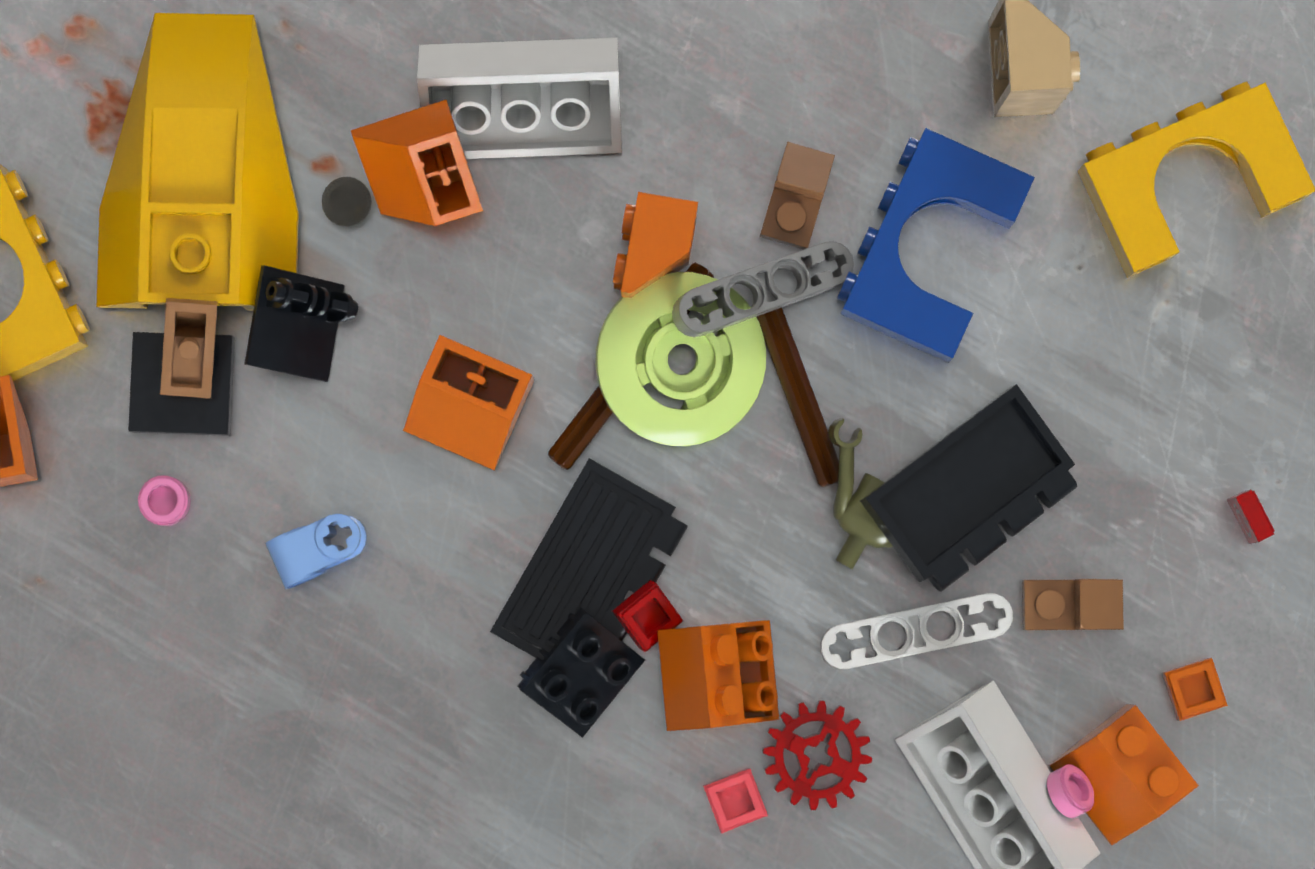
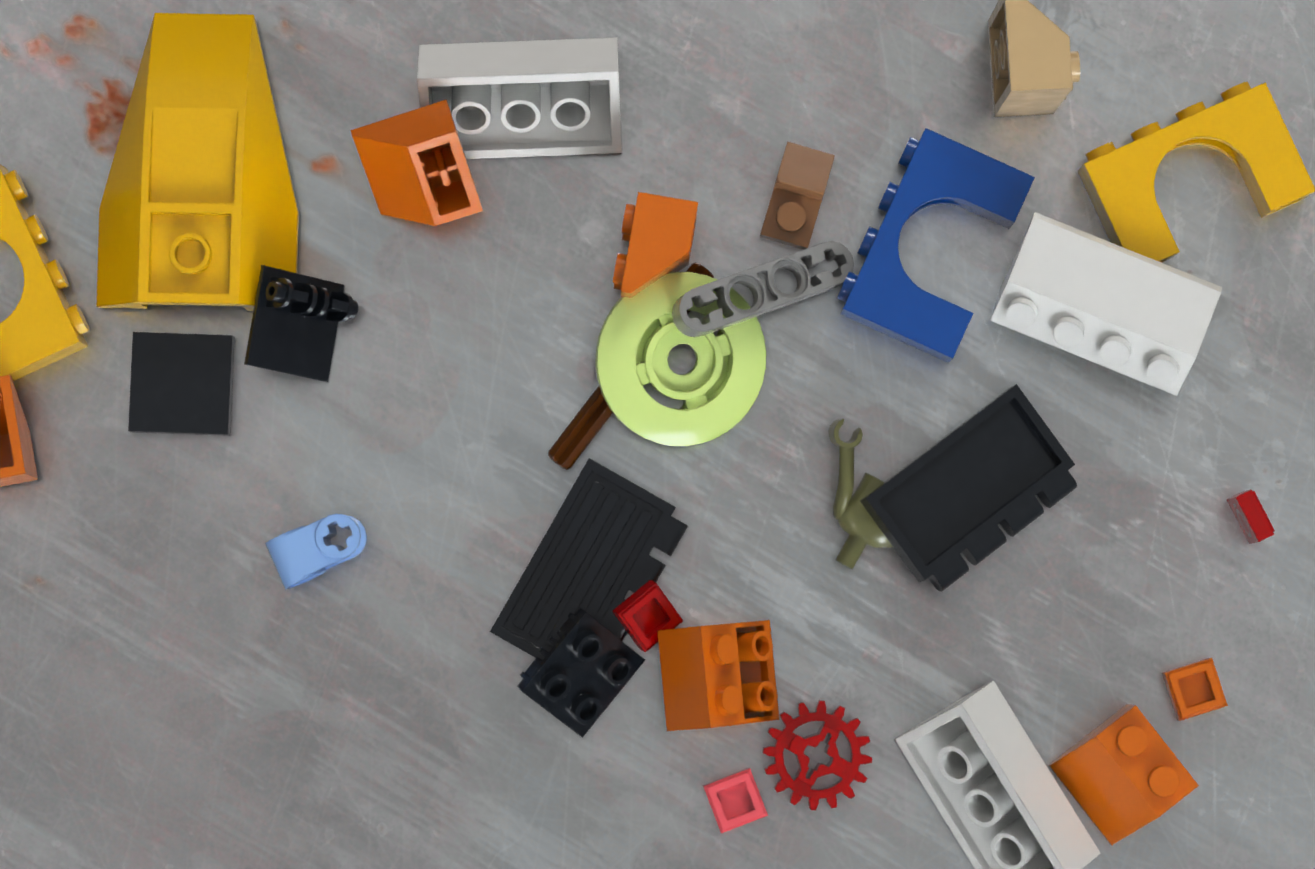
bright pink tile [138,475,191,526] -> none
medium nougat slope [160,298,218,398] -> none
clear smoke plate [322,177,372,227] -> none
orange slope [403,335,535,471] -> none
reddish brown axle [757,308,839,487] -> none
white beam [820,593,1013,669] -> none
medium nougat slope [1022,579,1124,630] -> none
bright pink tile [1047,764,1094,818] -> none
none -> white slope [990,212,1222,396]

